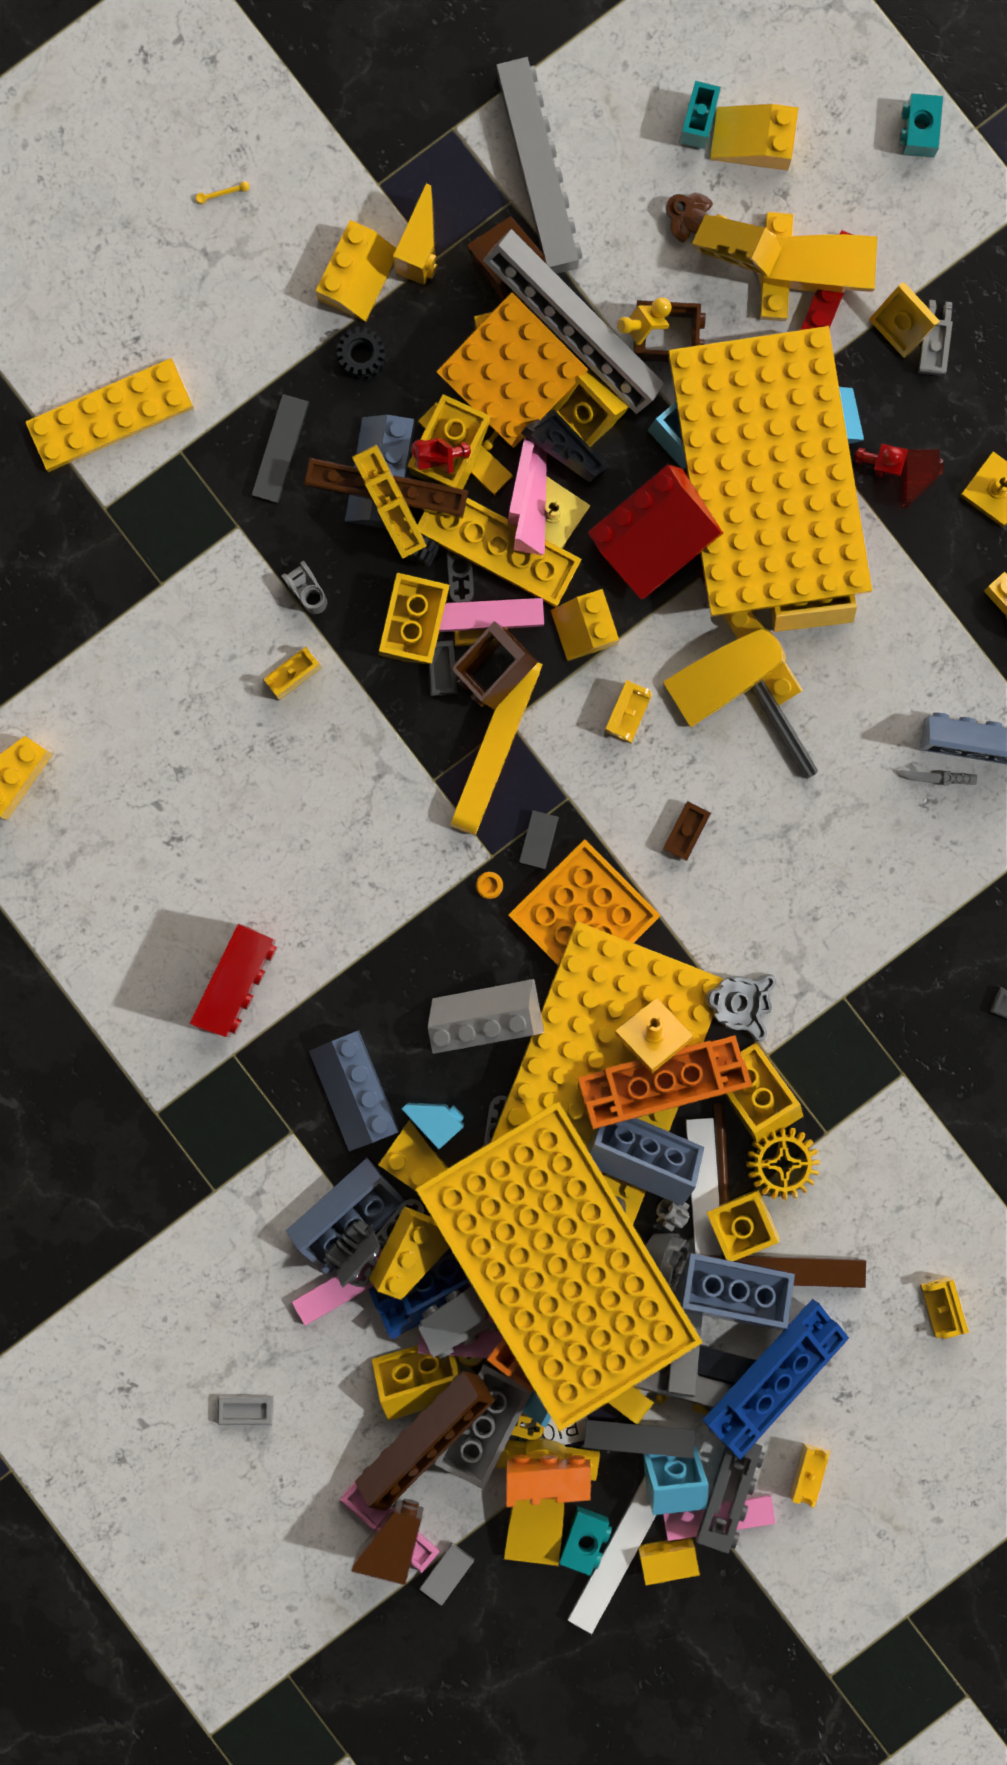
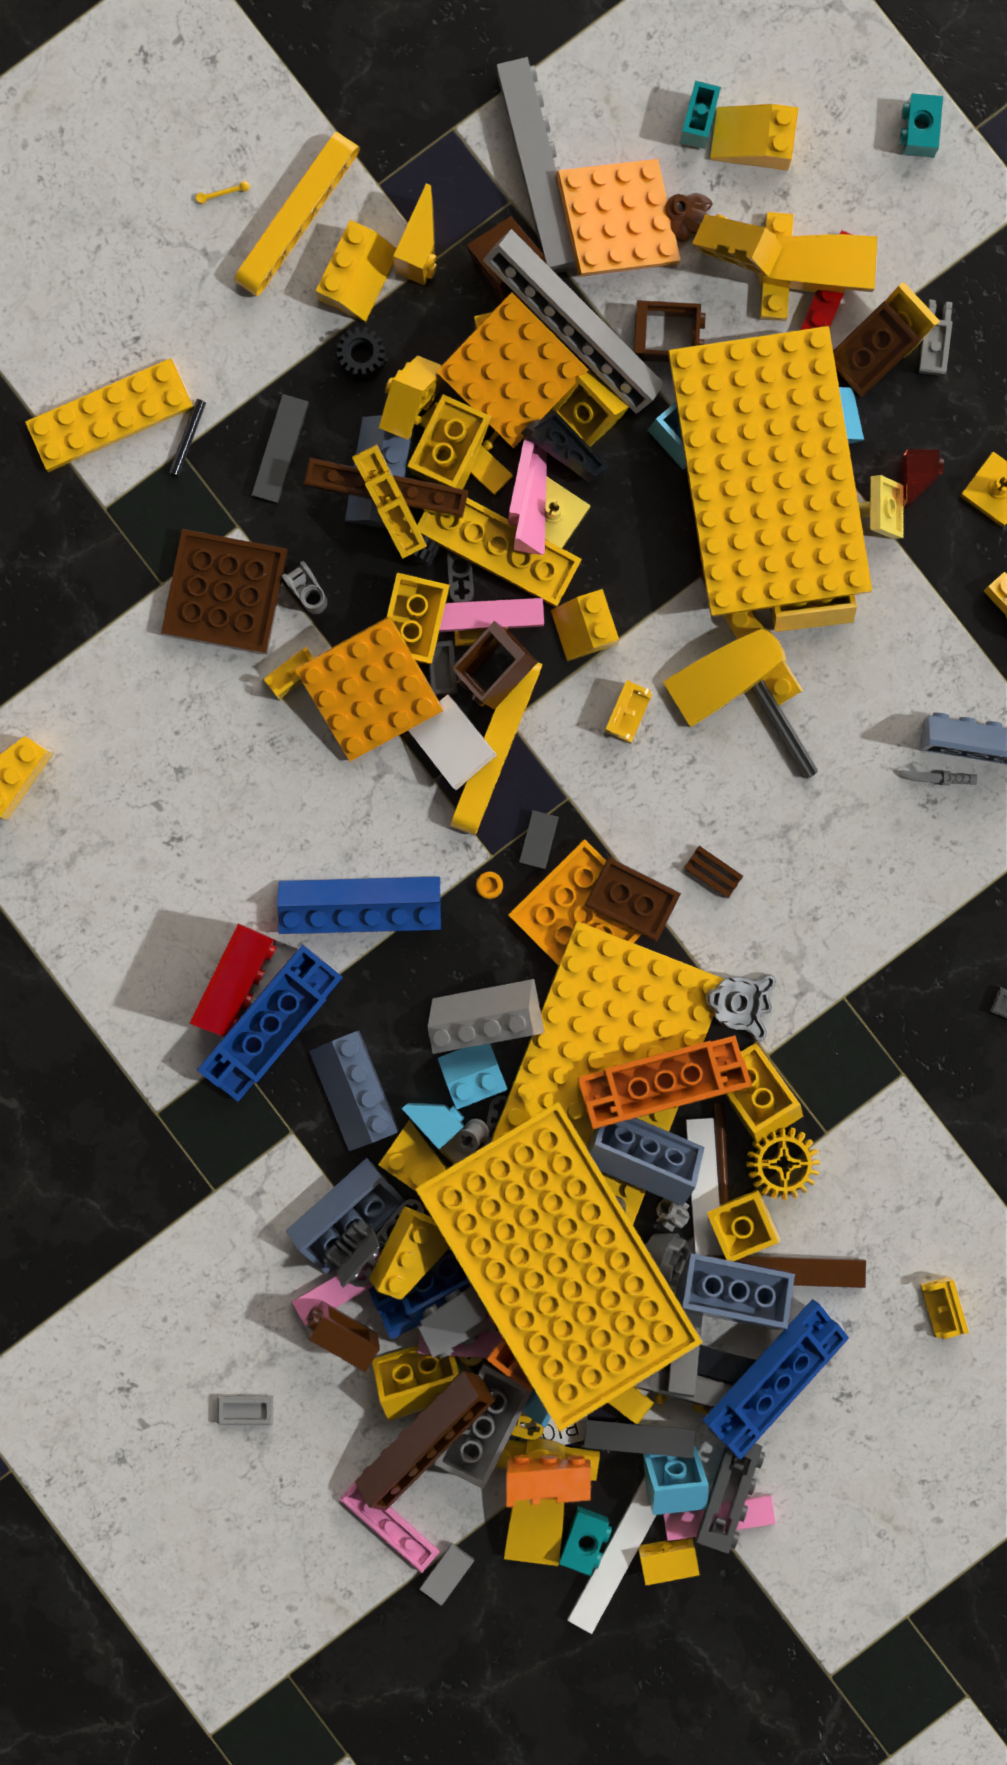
reddish brown slope [351,1499,424,1585] -> none
red piece [411,438,471,473] -> none
red slope [588,465,724,599] -> none
yellow tile [616,998,693,1073] -> none
yellow piece [617,297,672,345] -> none
reddish brown plate [663,801,711,861] -> none
yellow hinge [789,1443,831,1508] -> none
red piece [854,444,908,478] -> none
none -> reddish brown plate [161,529,288,655]
none -> black bar [169,399,206,477]
none -> blue slope [197,944,343,1101]
none -> yellow beam [234,132,360,296]
none -> blue slope [277,877,441,934]
none -> light orange plate [295,616,443,762]
none -> reddish brown window [306,1301,380,1372]
none -> yellow wedge [379,356,443,440]
none -> white tile [408,694,497,790]
none -> medium azure slope [438,1043,507,1109]
none -> light grey piece [439,1119,489,1165]
none -> light orange plate [556,159,681,277]
none -> reddish brown tile [584,857,681,942]
none -> reddish brown tile [684,846,743,898]
none -> reddish brown tile [833,301,921,397]
none -> light yellow tile [858,475,903,539]

